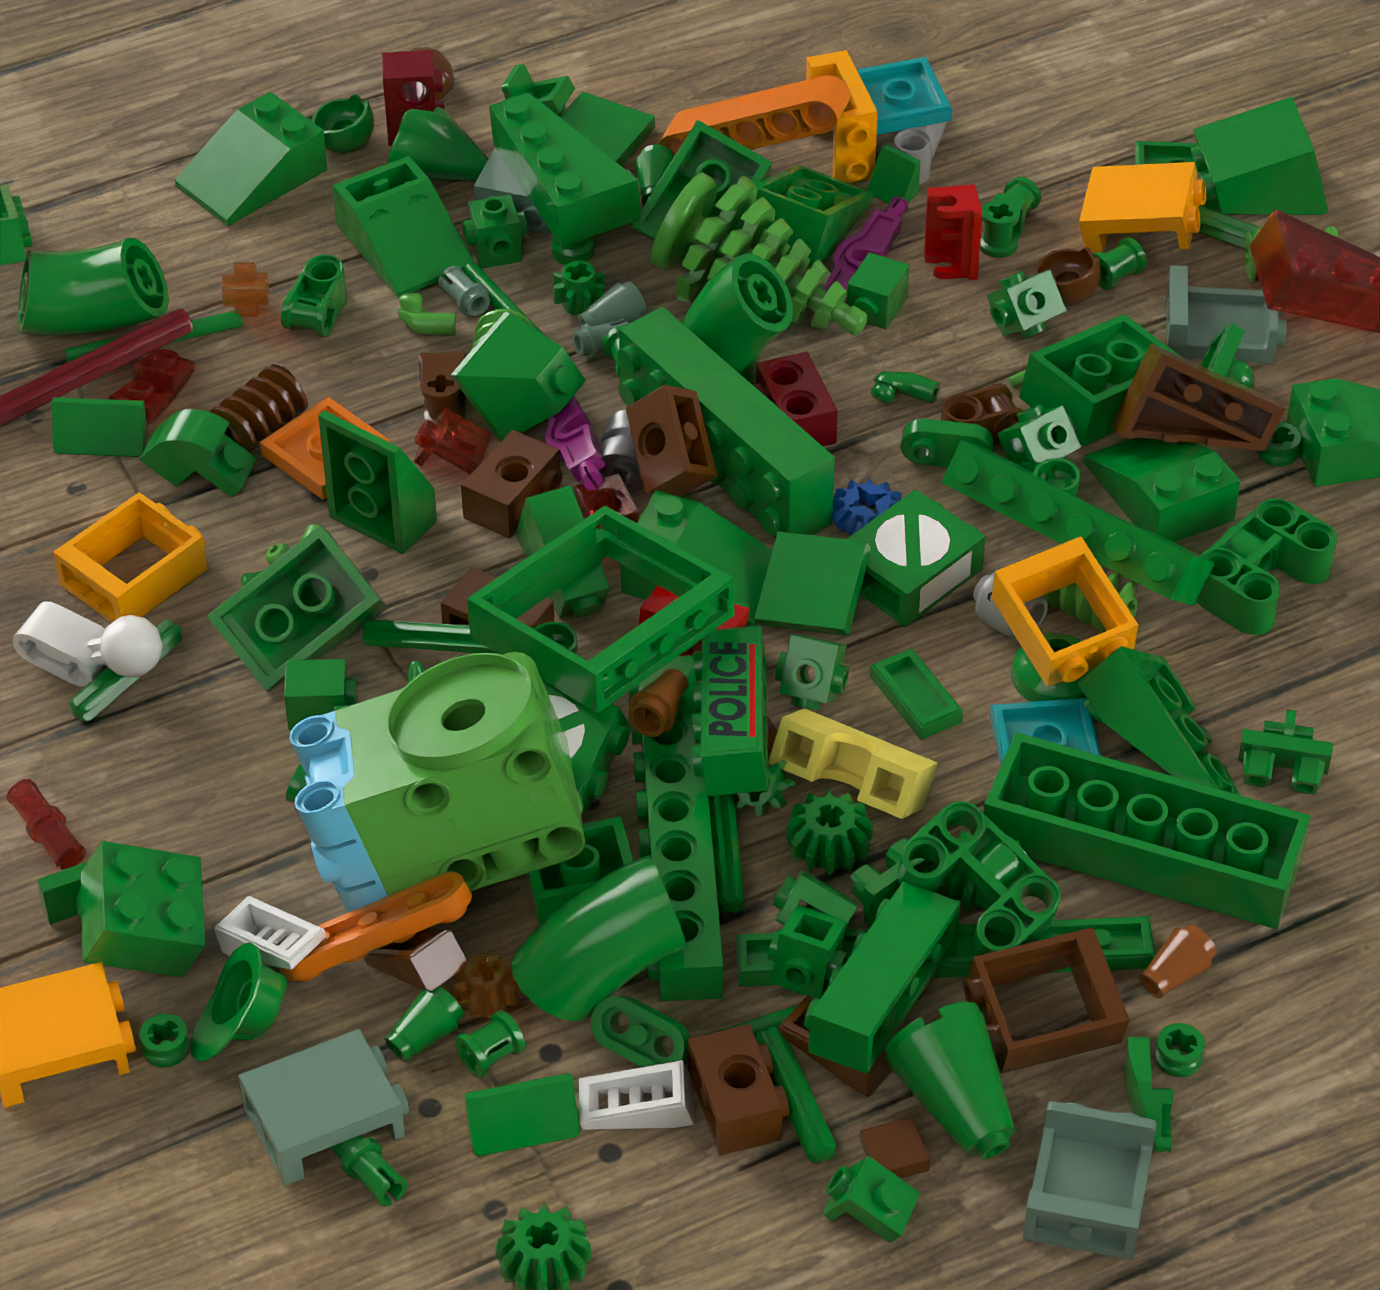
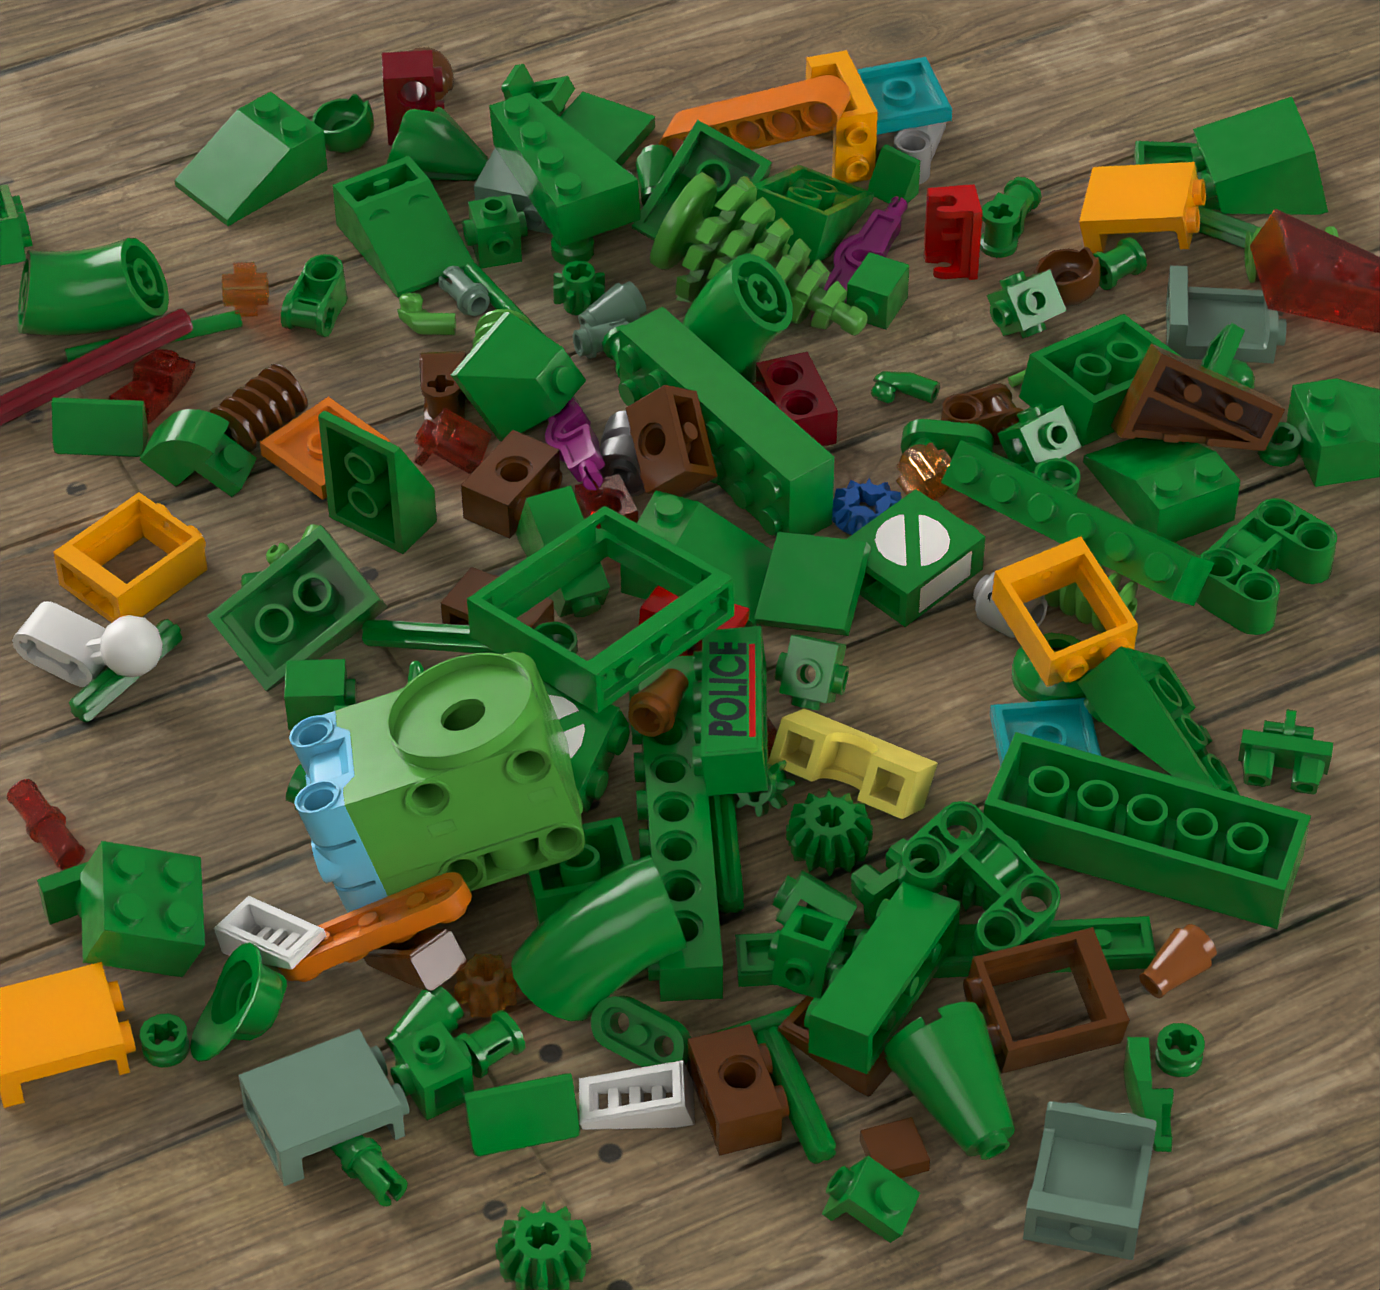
green tile [870,648,963,740] -> none
none -> green brick [390,1021,474,1120]
none -> clear orange gear [896,443,952,500]

